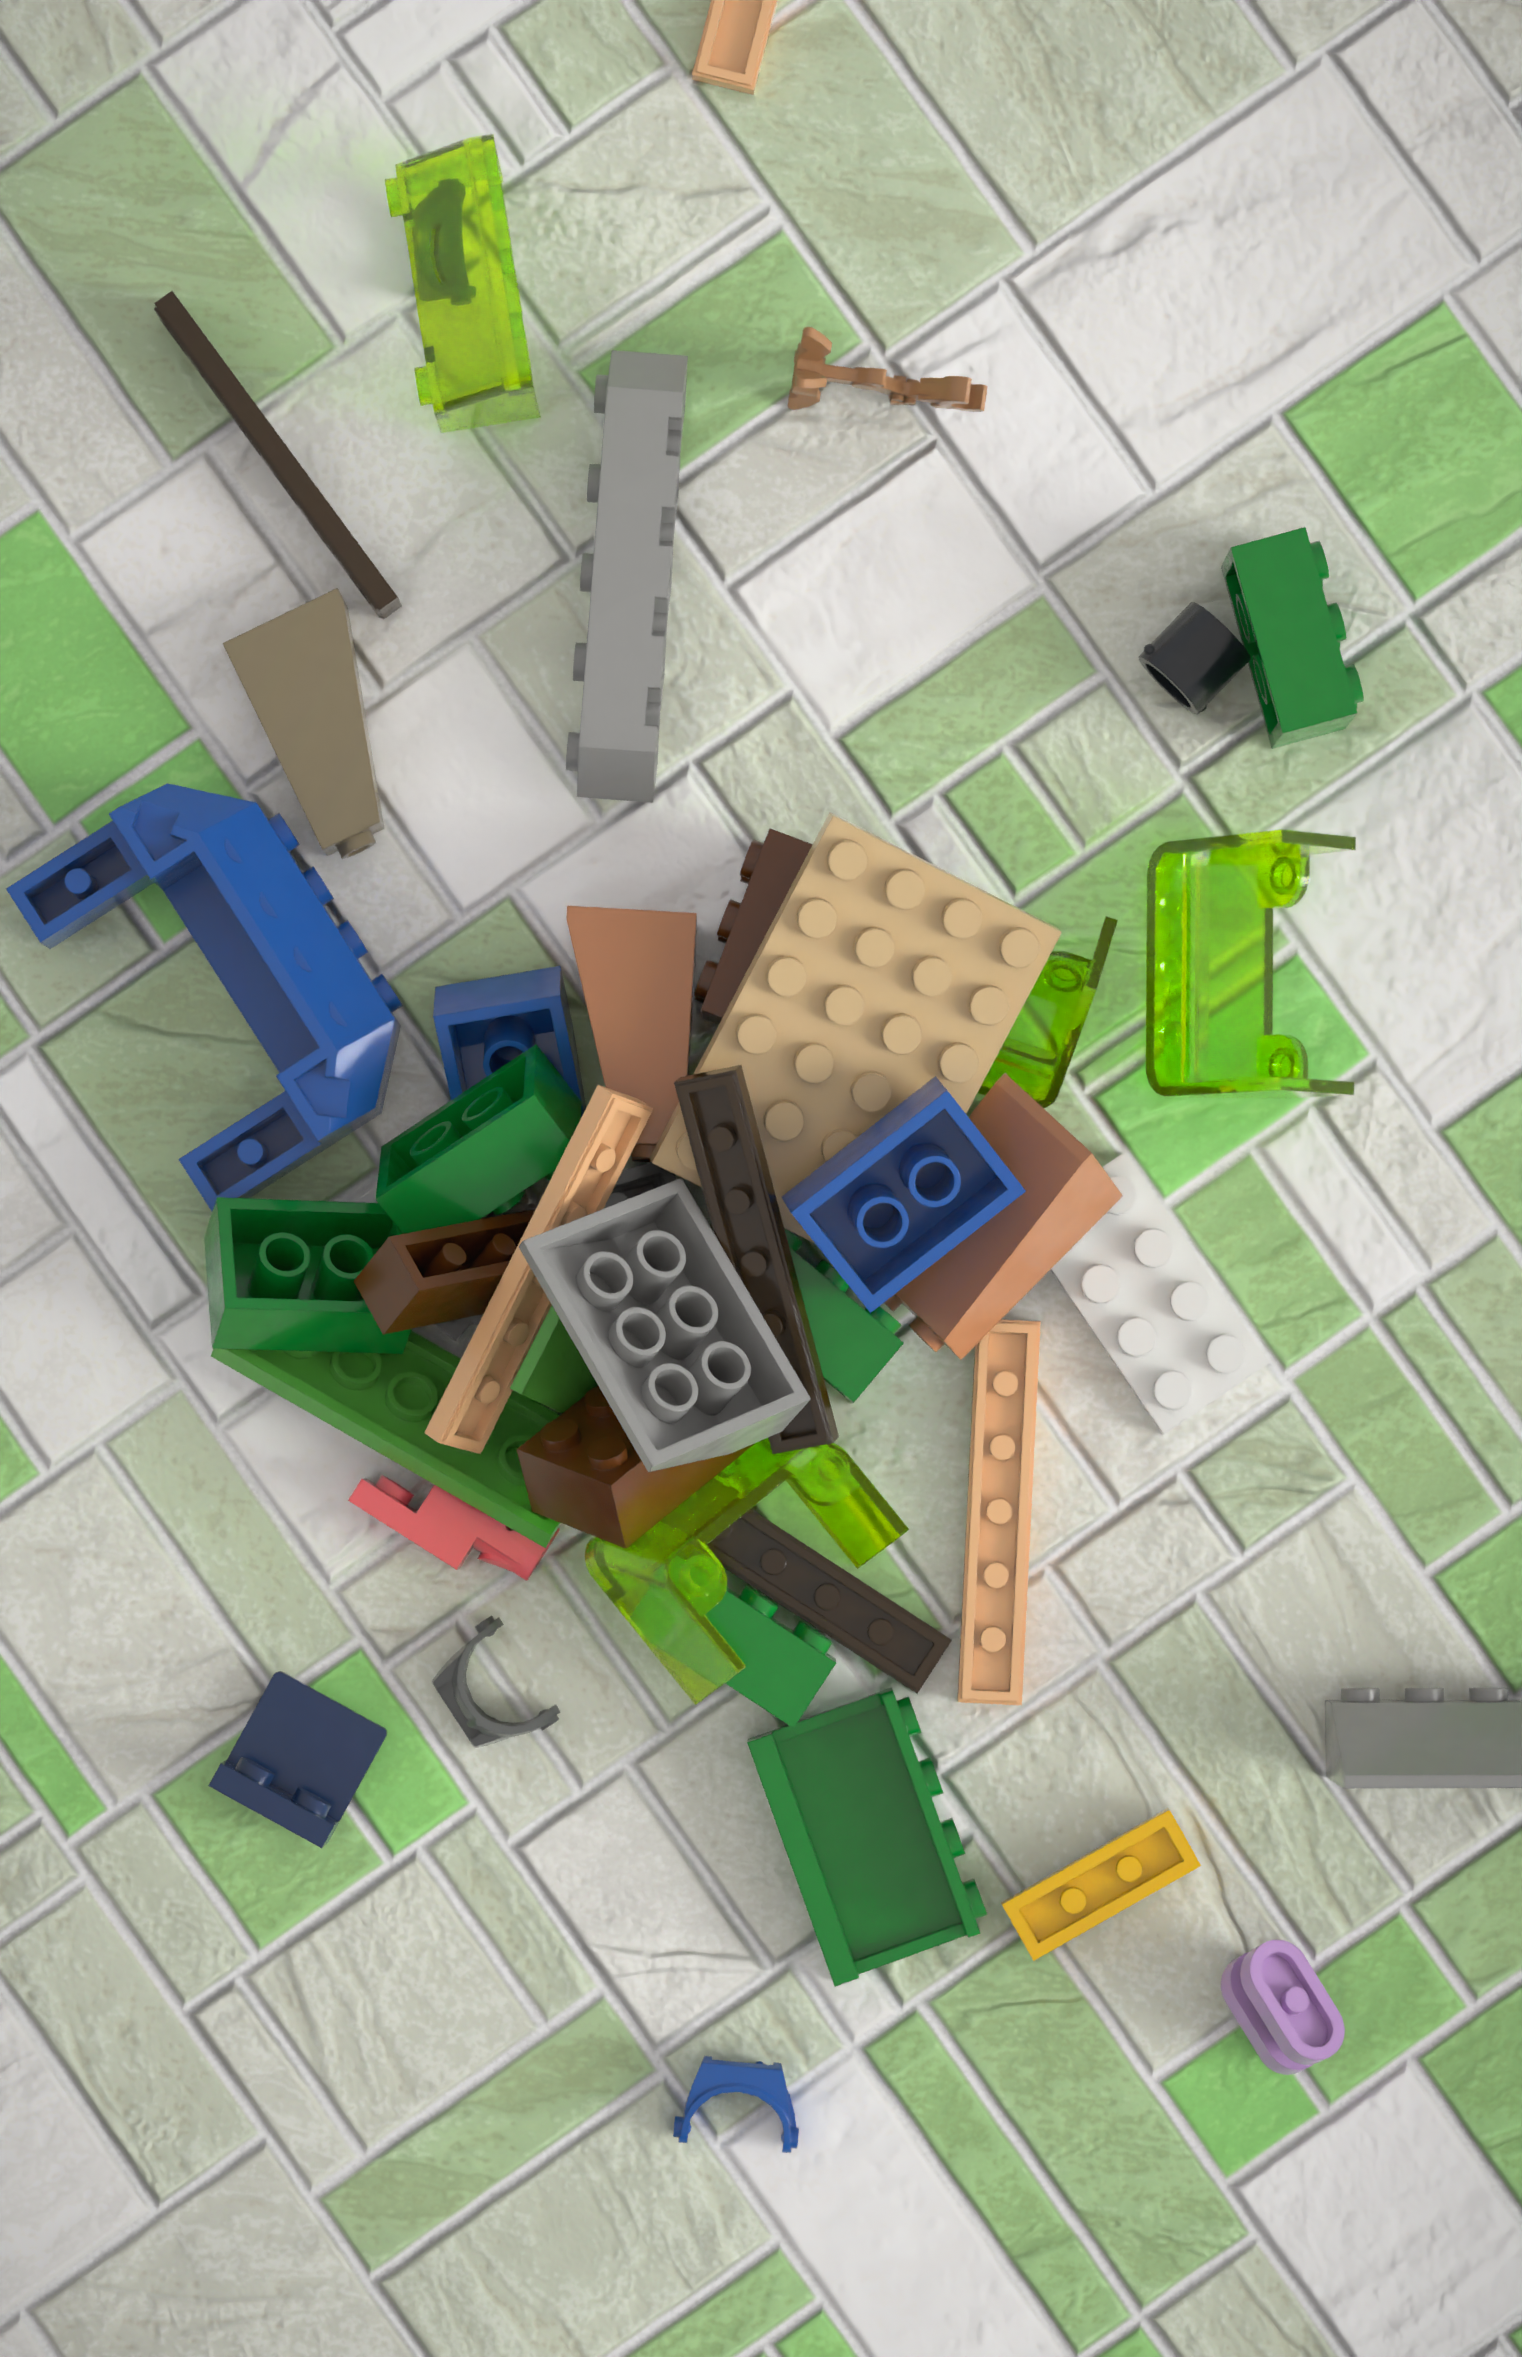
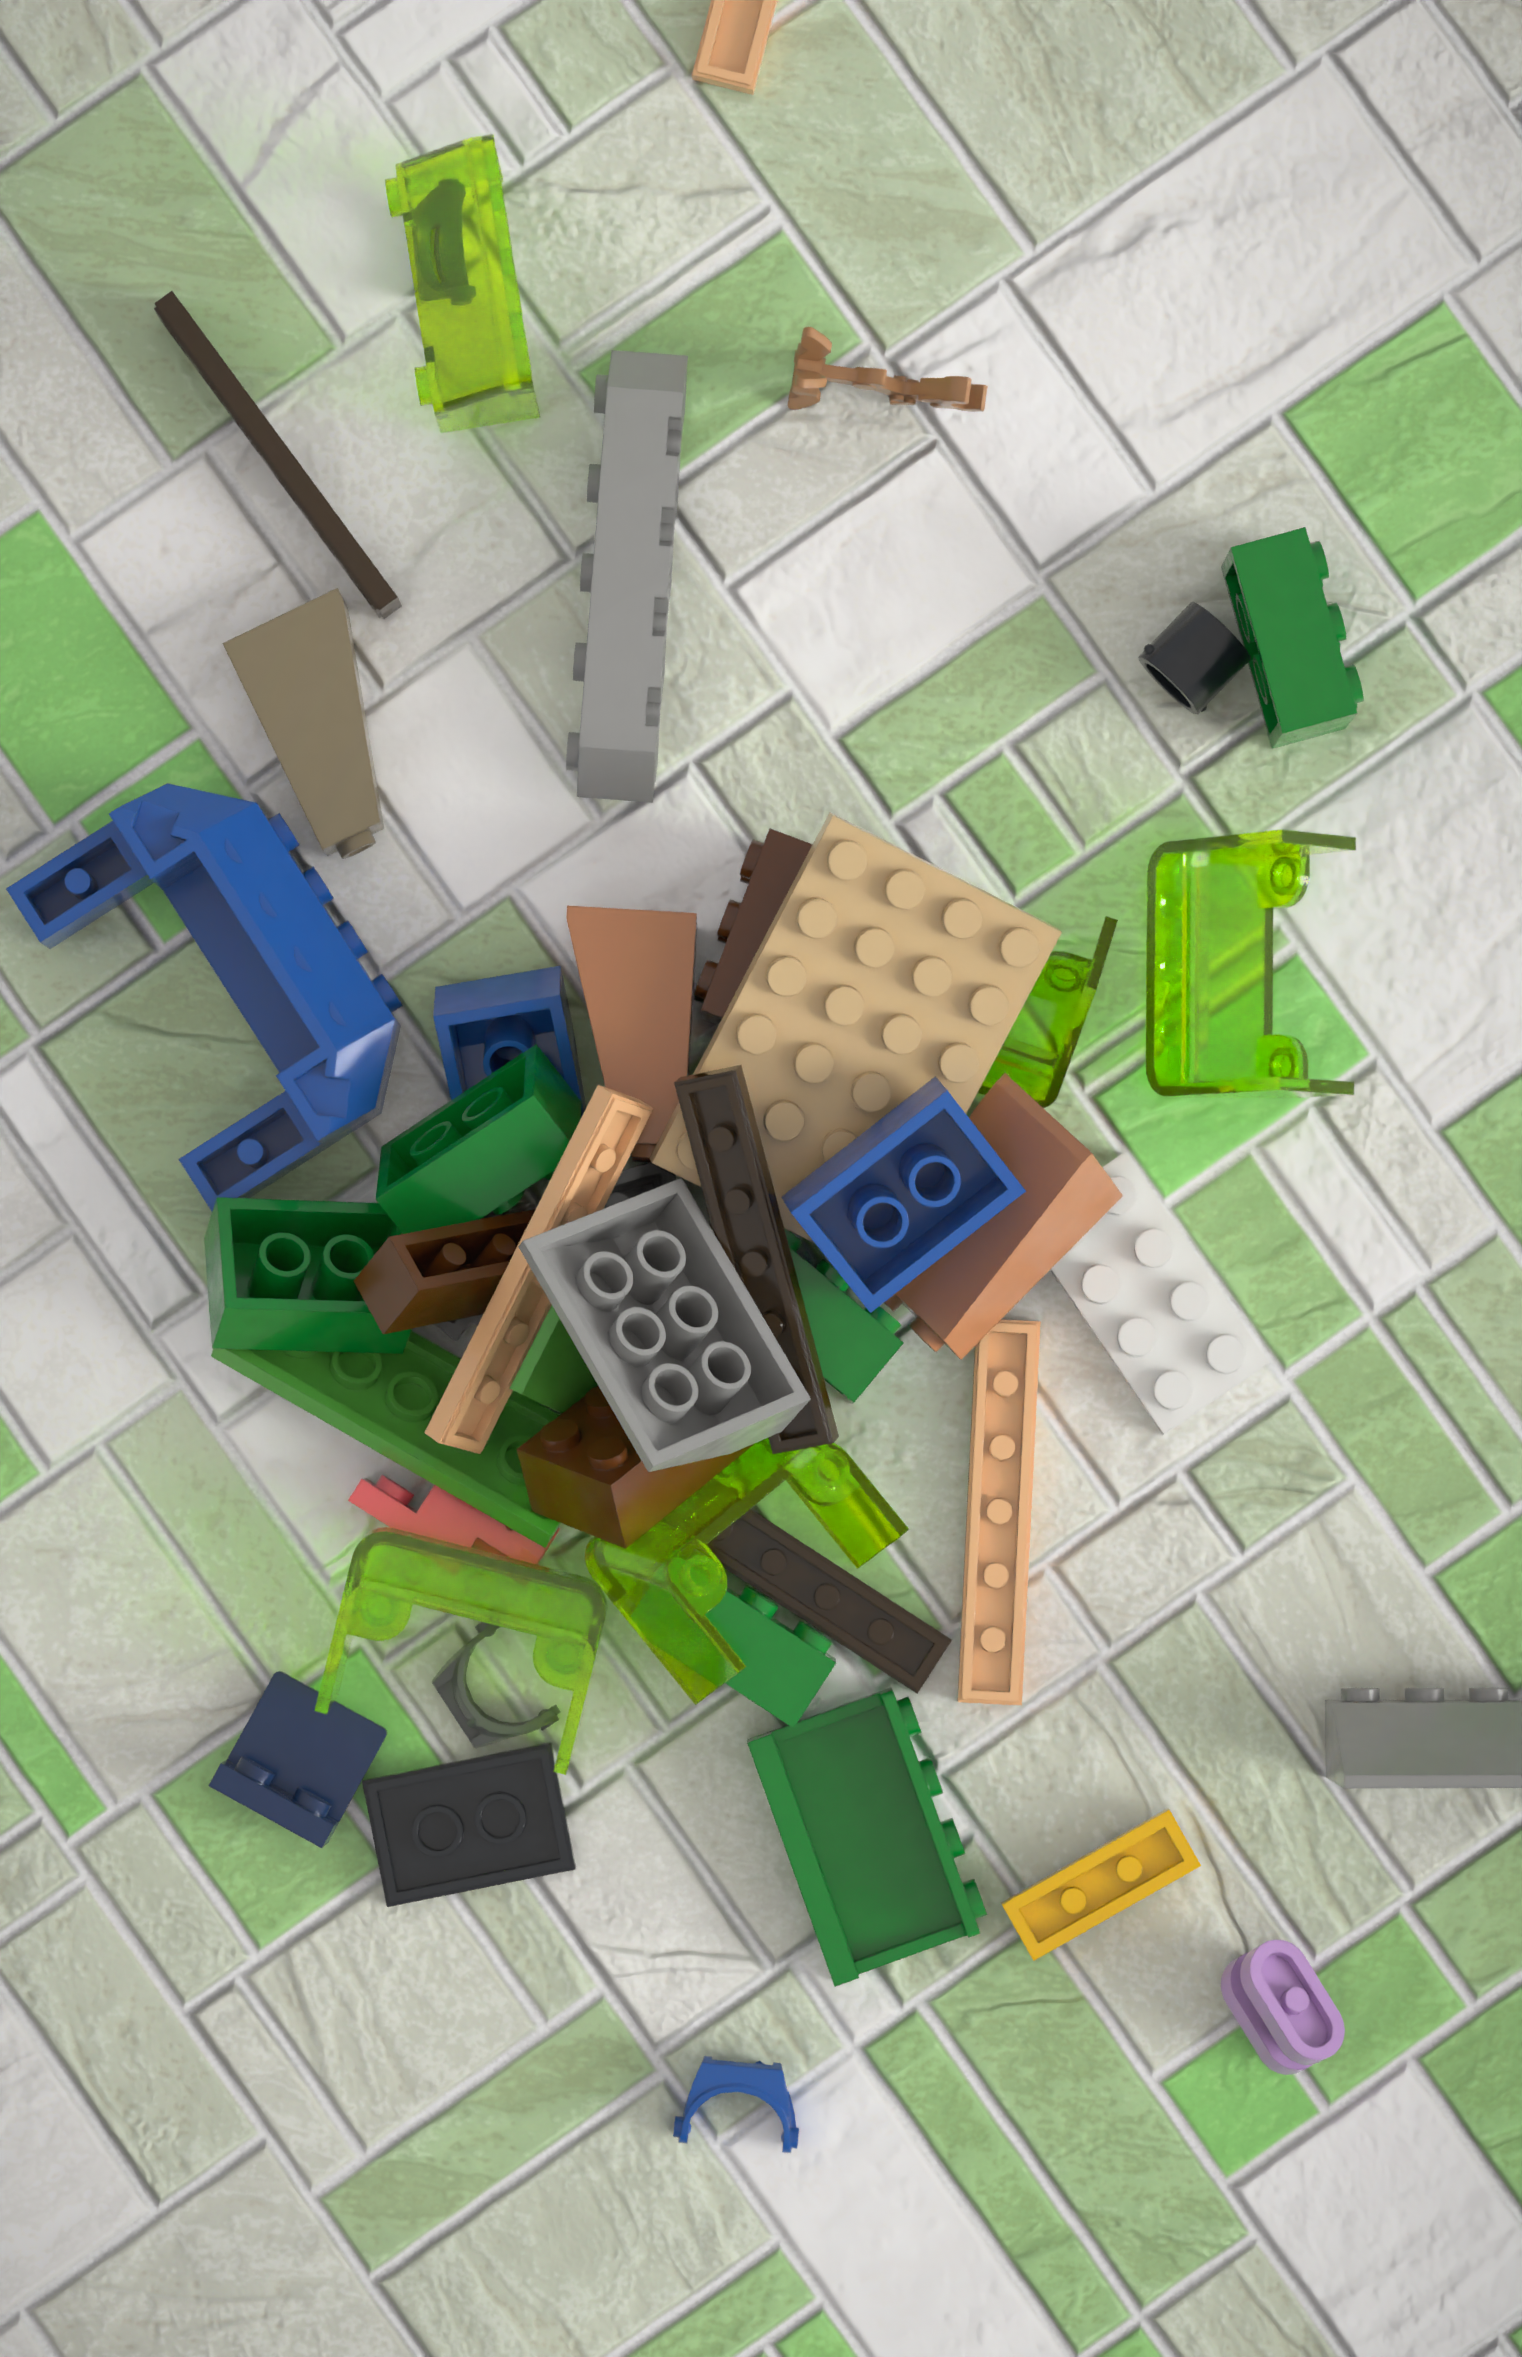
none -> clear neon green windscreen [315,1527,608,1775]
none -> black tile [362,1742,576,1907]

